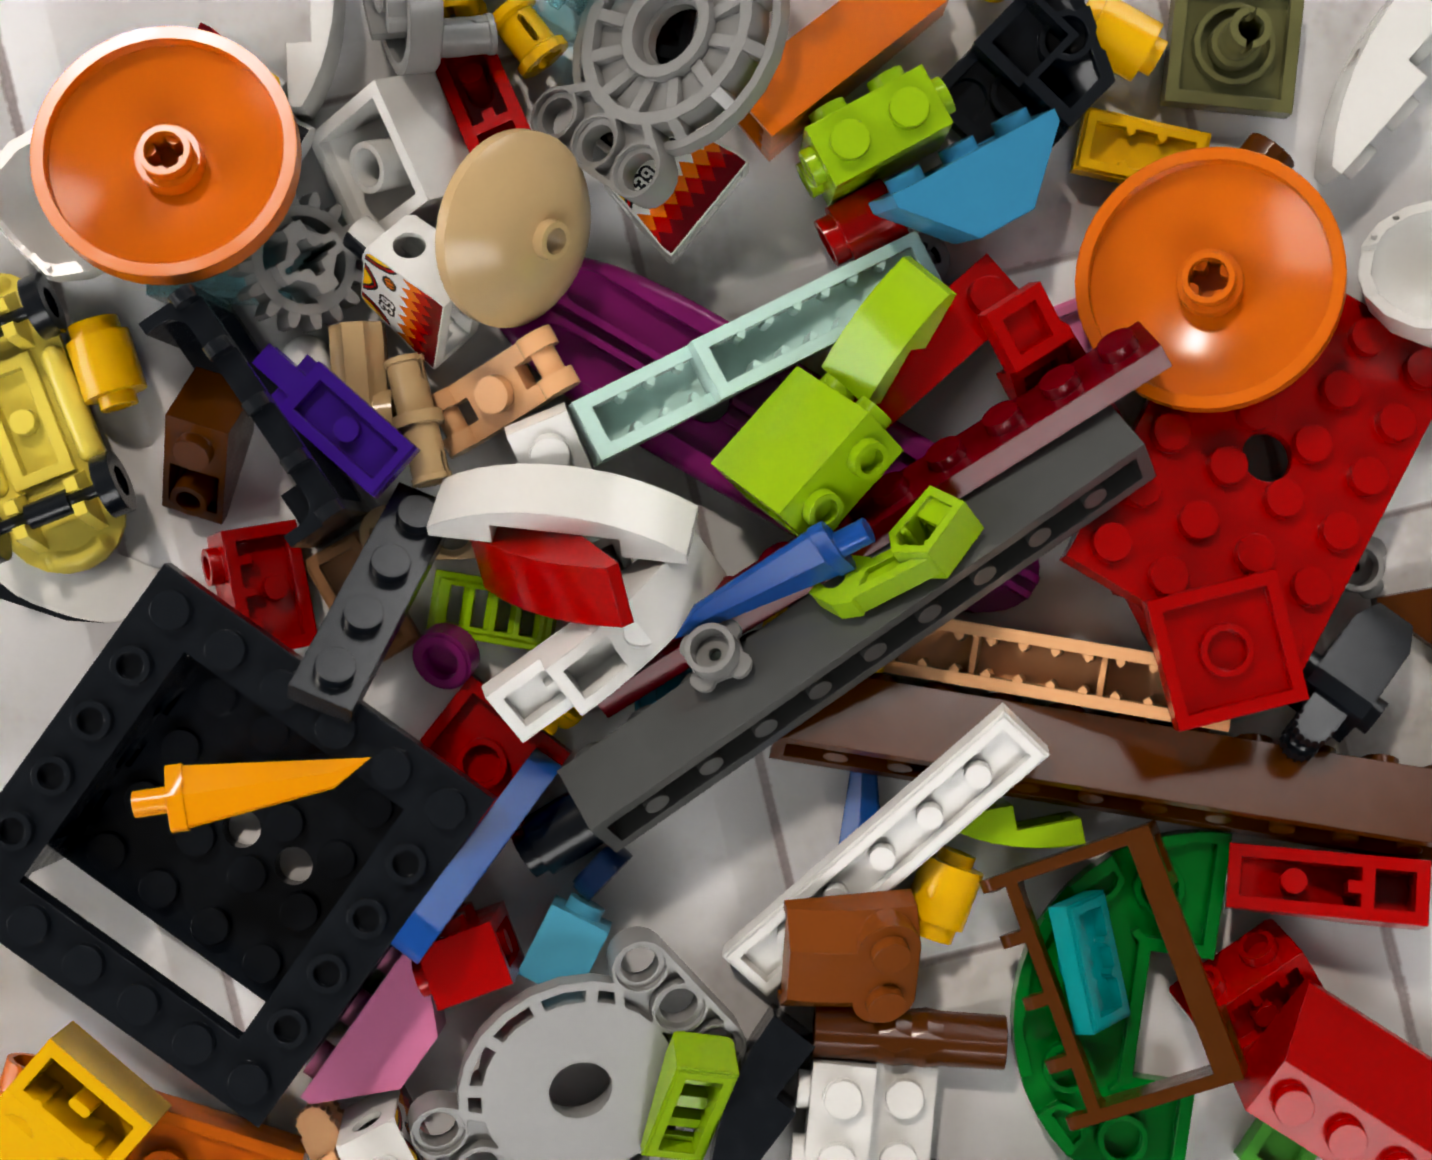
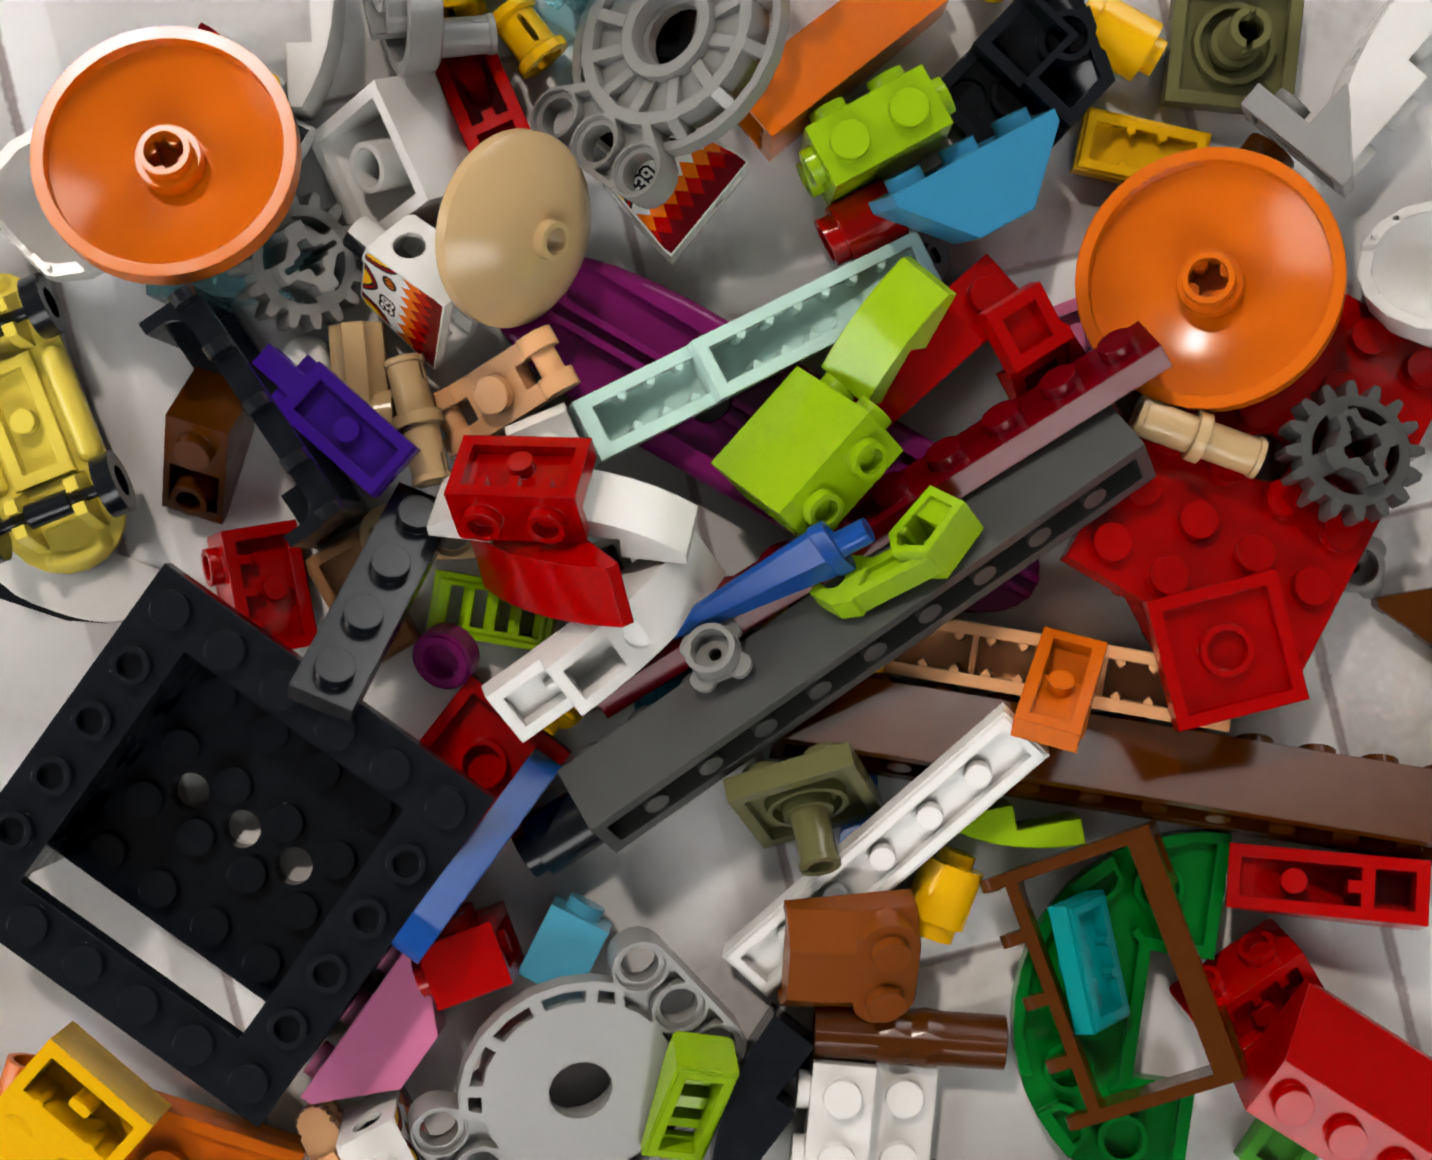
yellow brick [66,314,148,413] -> none
light orange bar [131,757,372,834] -> none
dark blue tile [572,845,633,902] -> none
black hinge [1279,603,1413,763] -> none
none -> red bracket [444,435,597,543]
none -> olive plate [723,741,883,877]
none -> orange slope [1010,626,1108,753]
none -> tan pin [1128,394,1269,479]
none -> light grey slope [1241,83,1354,199]
none -> dark grey gear [1275,380,1425,527]

